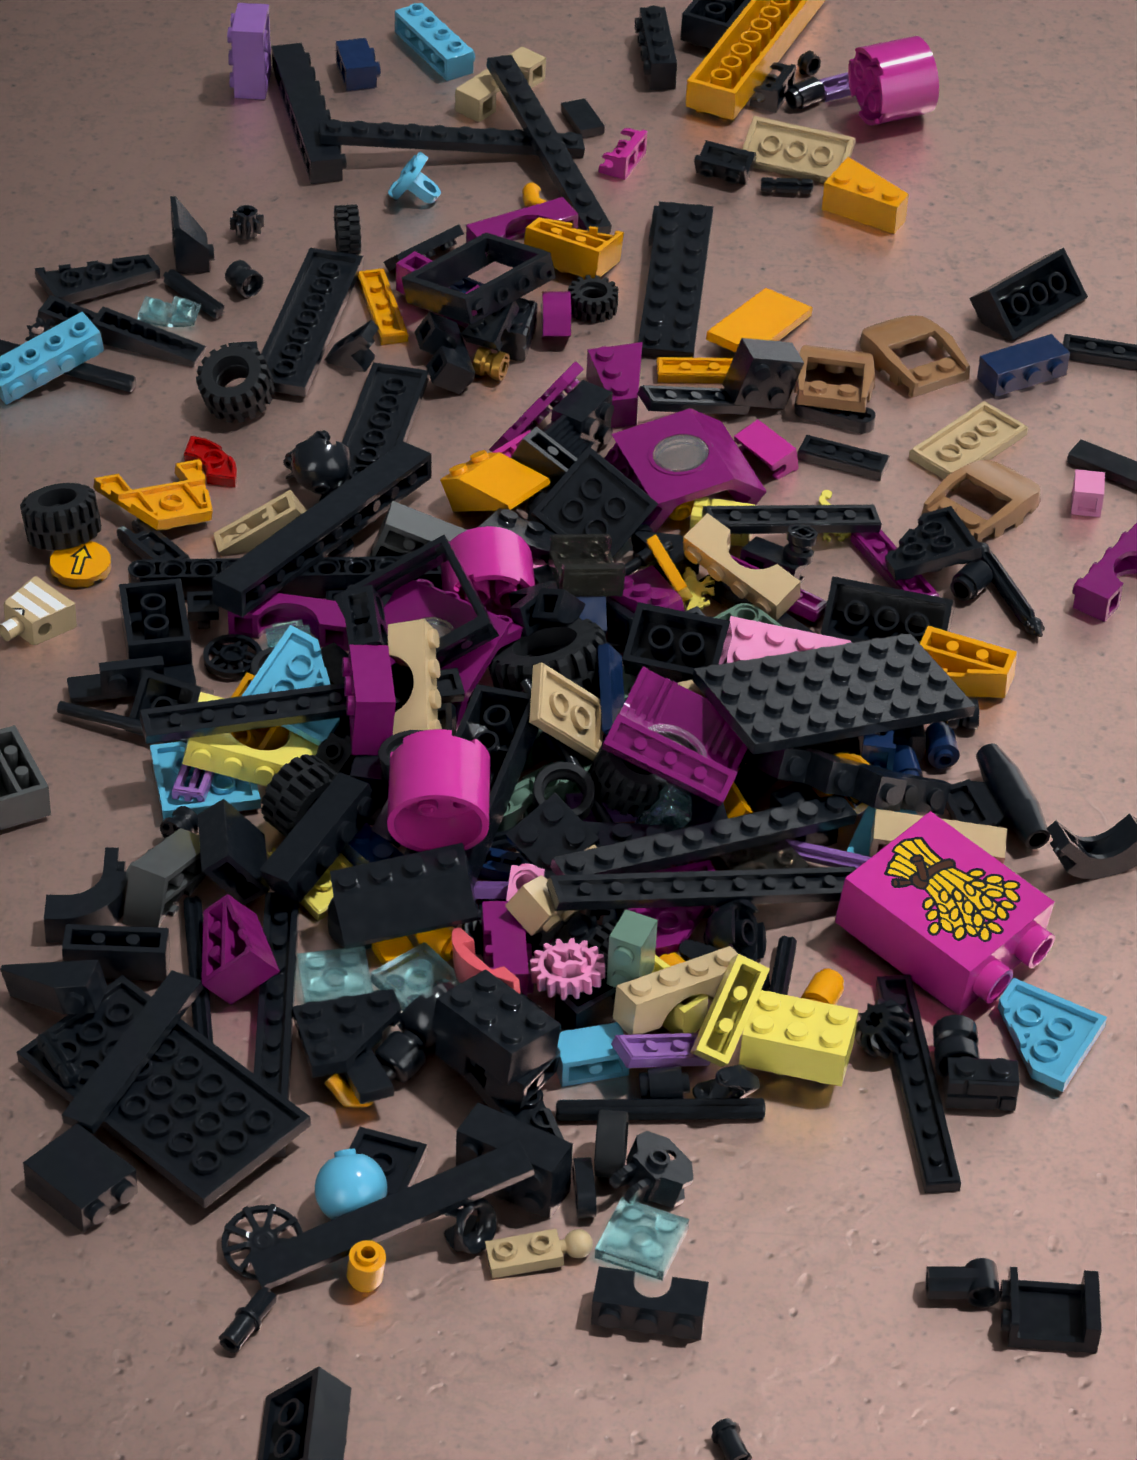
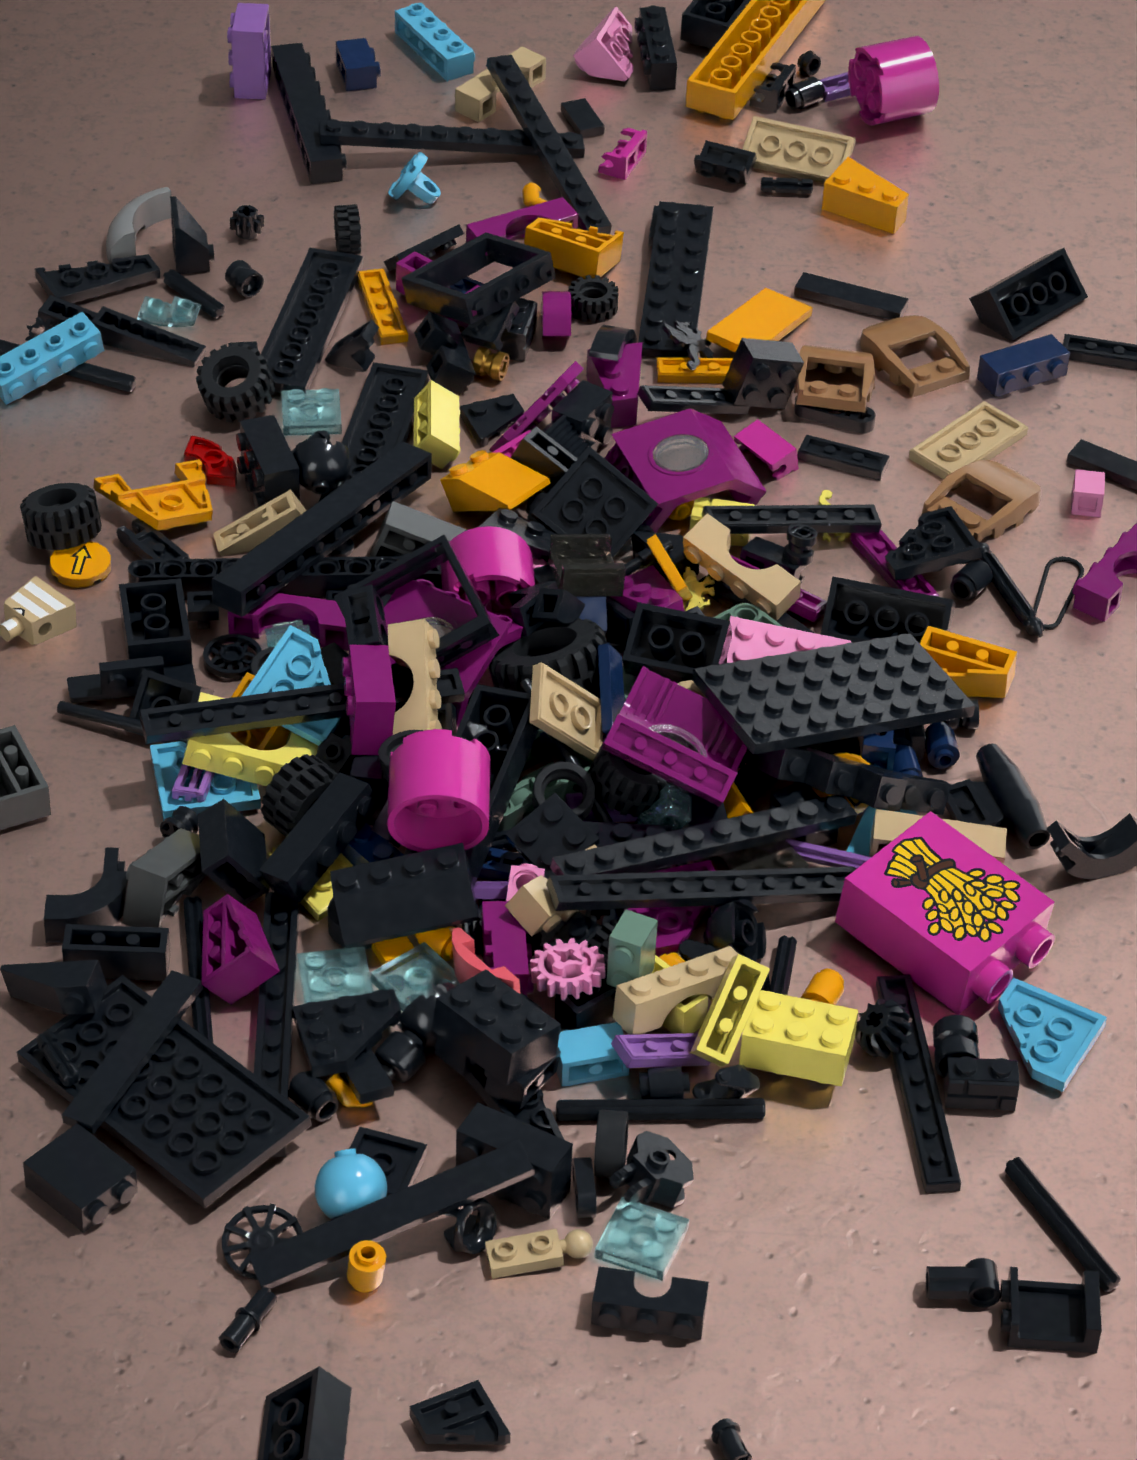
none -> light grey brick [106,187,171,264]
none -> black brick [236,415,300,509]
none -> clear light blue plate [281,388,342,436]
none -> black brick [288,1071,339,1122]
none -> black wing [409,1380,511,1445]
none -> light yellow brick [414,380,461,469]
none -> black wing [460,394,524,448]
none -> bright pink wedge [573,7,634,81]
none -> black slope [589,325,636,361]
none -> black piece [662,321,714,370]
none -> black tile [794,272,909,320]
none -> black axle [1005,1157,1121,1292]
none -> black piece [1033,556,1084,629]

